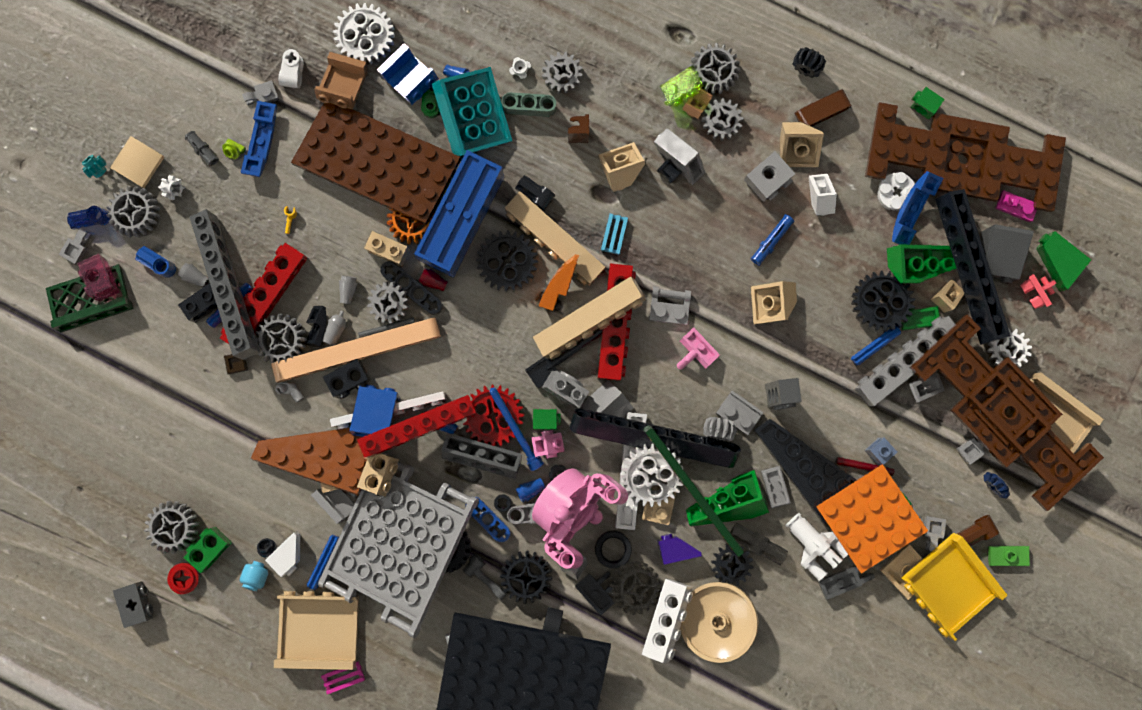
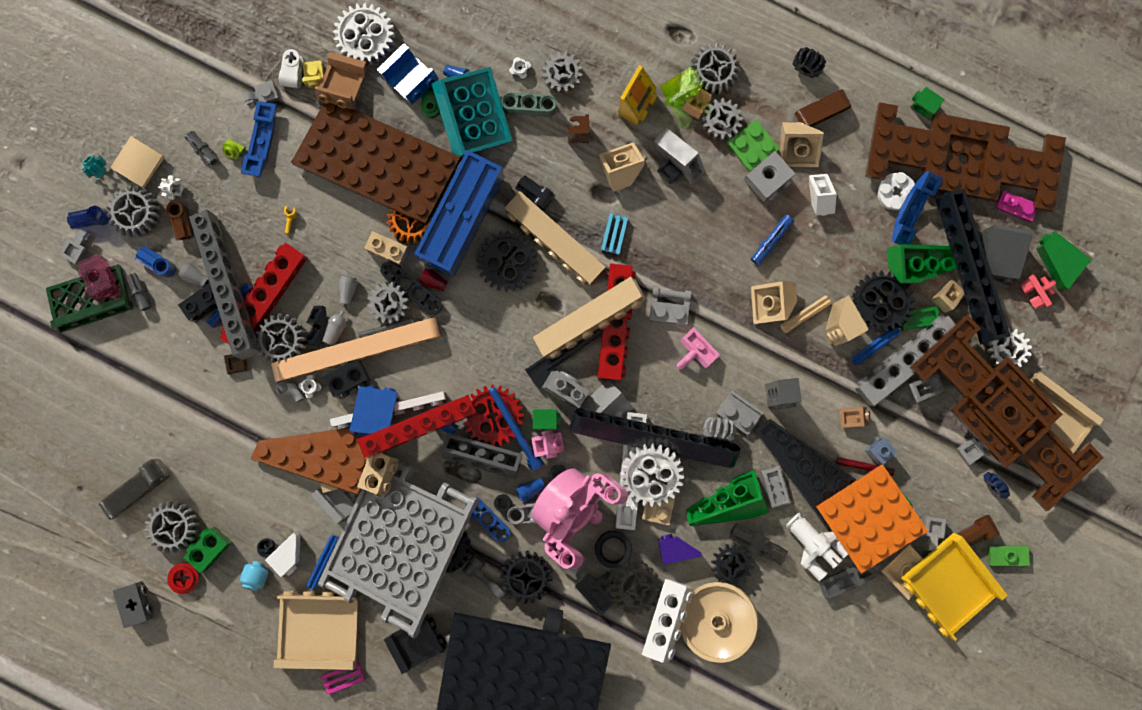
orange slope [539,254,579,311] -> none
dark green tile [643,425,744,557] -> none
none -> clear smoke beam [98,459,172,520]
none -> dark grey axle [126,273,152,311]
none -> reddish brown piece [166,201,193,241]
none -> white plate [298,375,322,398]
none -> light yellow bracket [302,61,324,88]
none -> black panel [383,614,446,674]
none -> yellow slope [618,65,658,125]
none -> bright green plate [726,119,780,173]
none -> tan axle [780,296,831,333]
none -> tan slope [825,295,869,346]
none -> medium nougat bracket [840,407,871,428]

